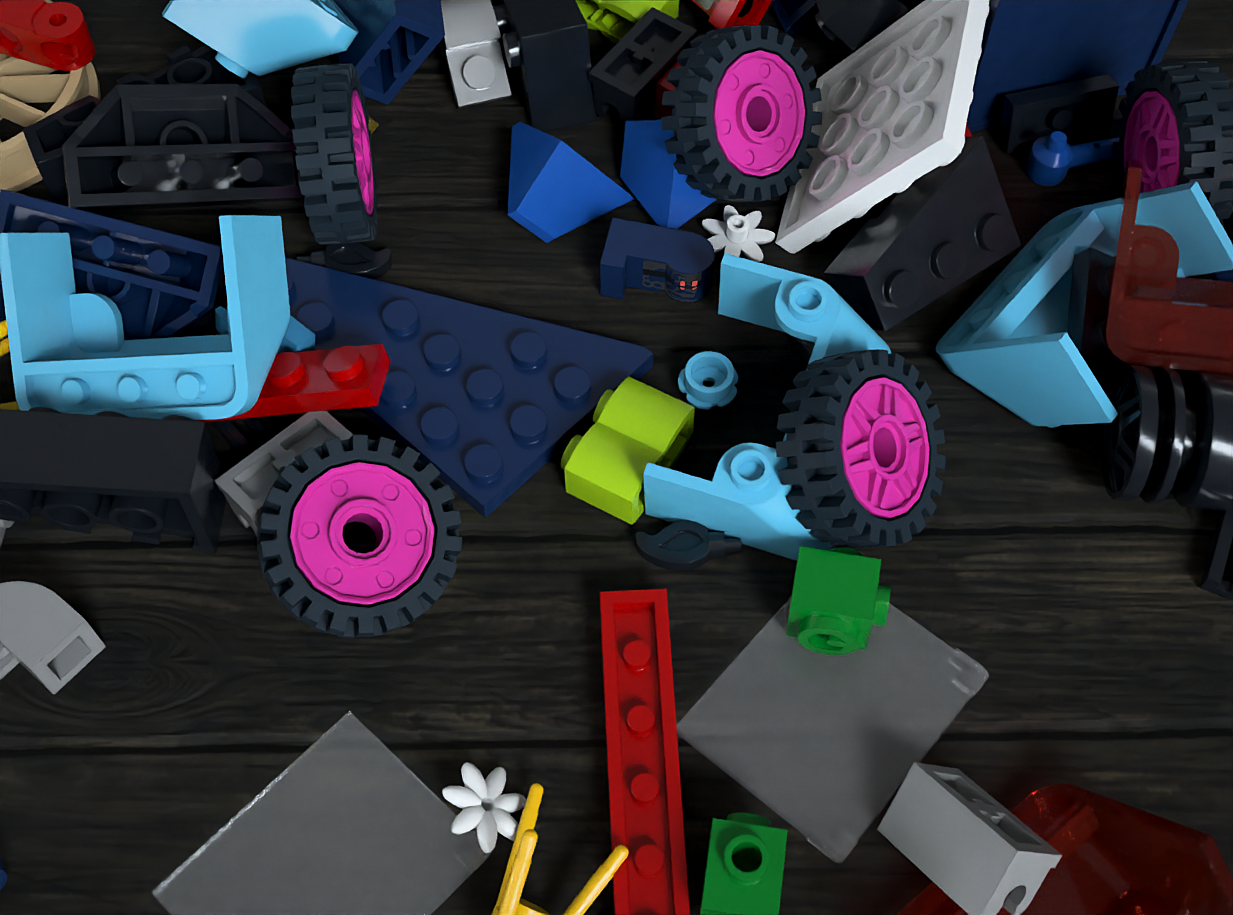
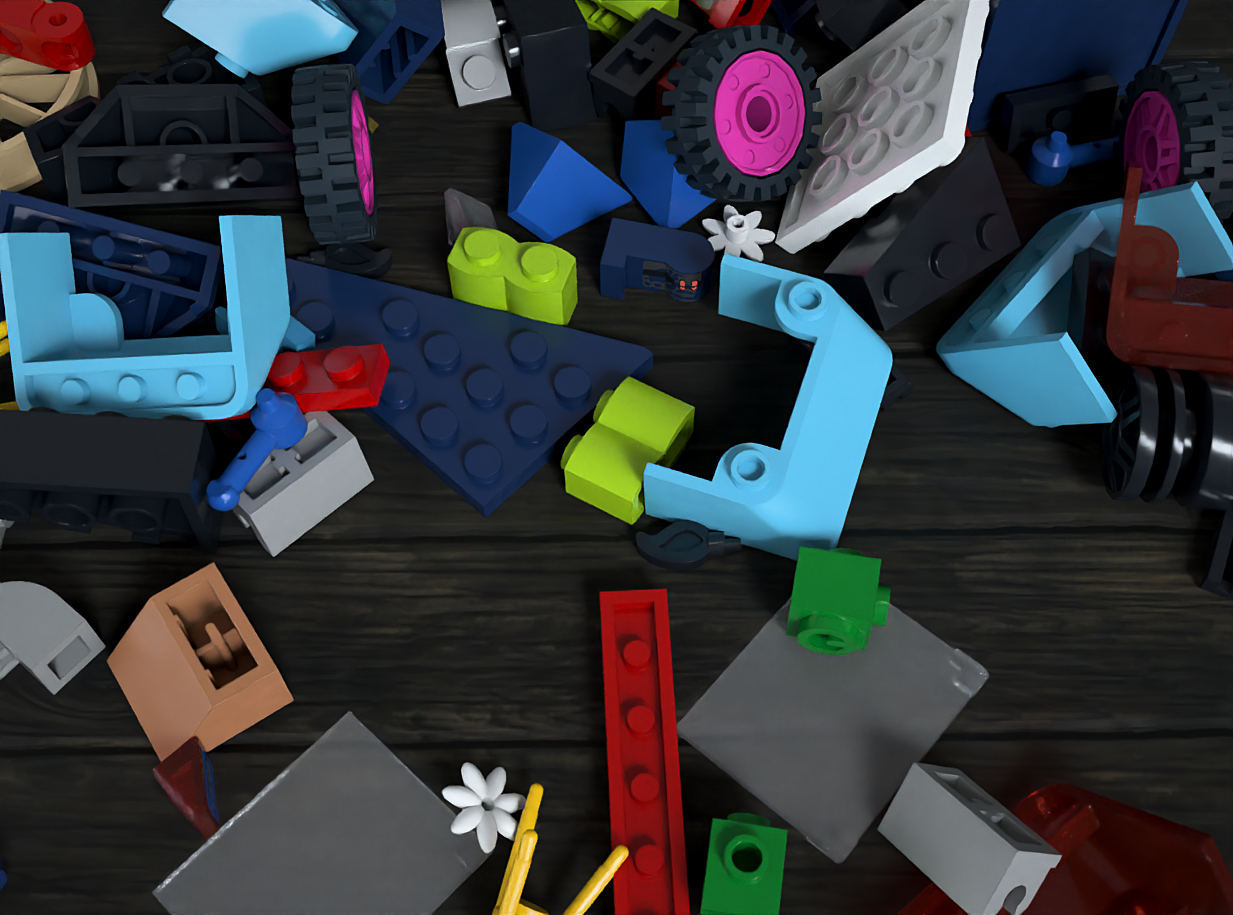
wheel [257,435,462,638] -> none
medium azure plate [678,351,738,410] -> none
black wheel [776,349,946,548] -> none
none -> nougat slope [106,562,294,775]
none -> clear red slope [153,736,221,842]
none -> blue piece [205,388,308,511]
none -> clear slope [444,188,499,246]
none -> lime brick [447,227,578,327]

